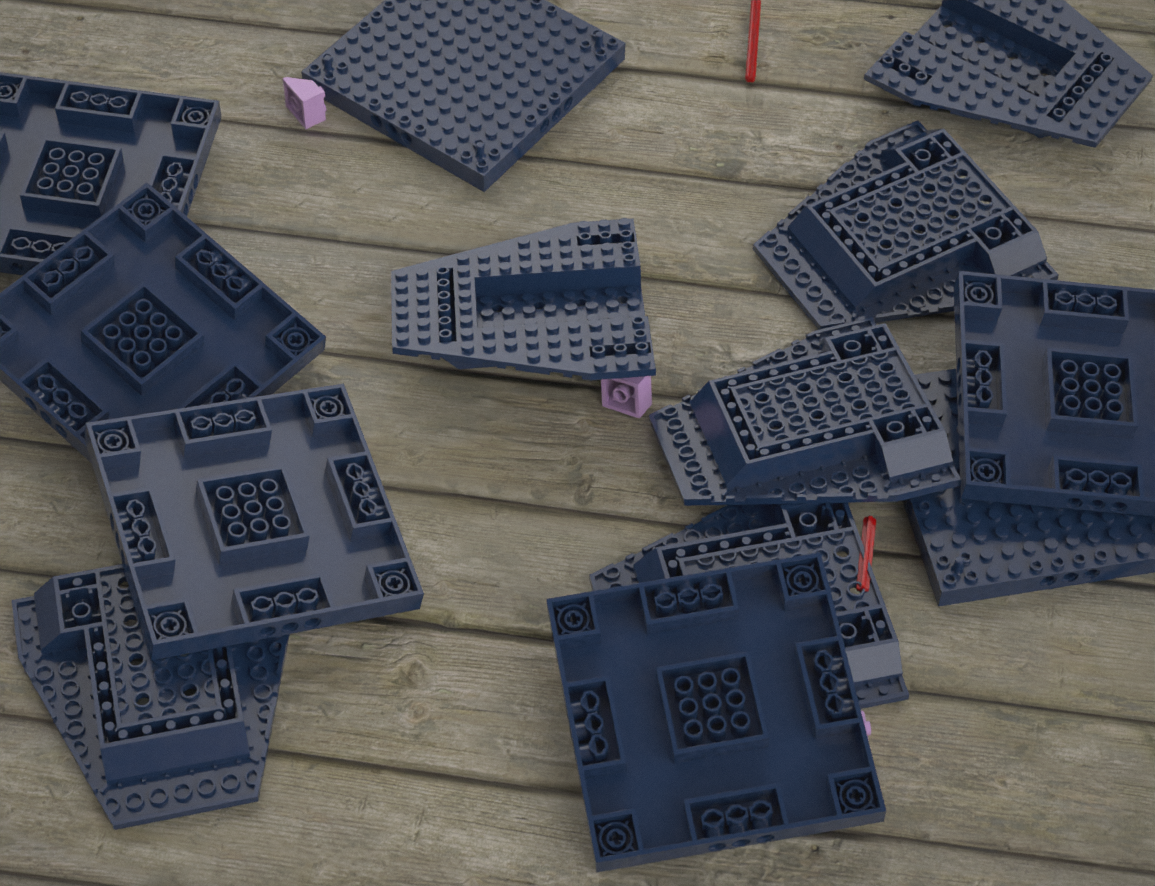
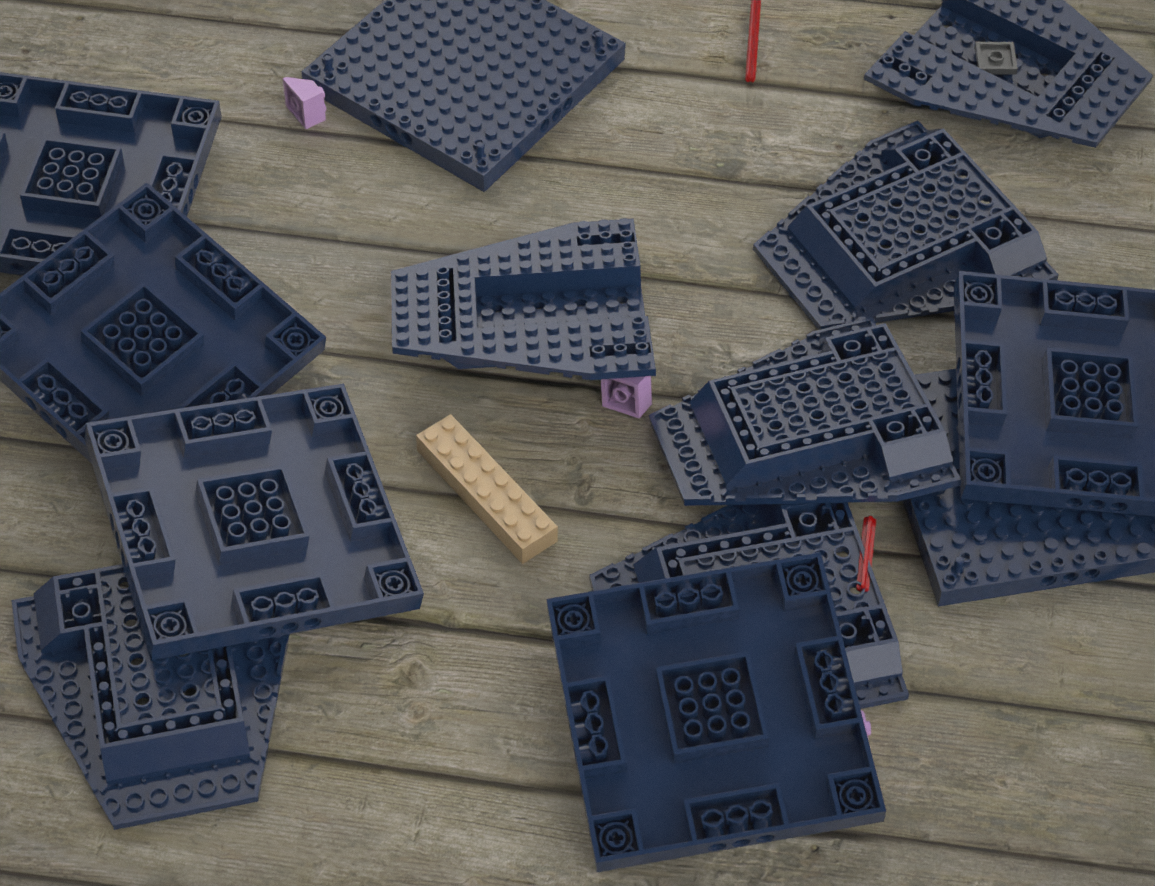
none -> tan brick [416,414,558,564]
none -> dark grey plate [974,42,1018,74]

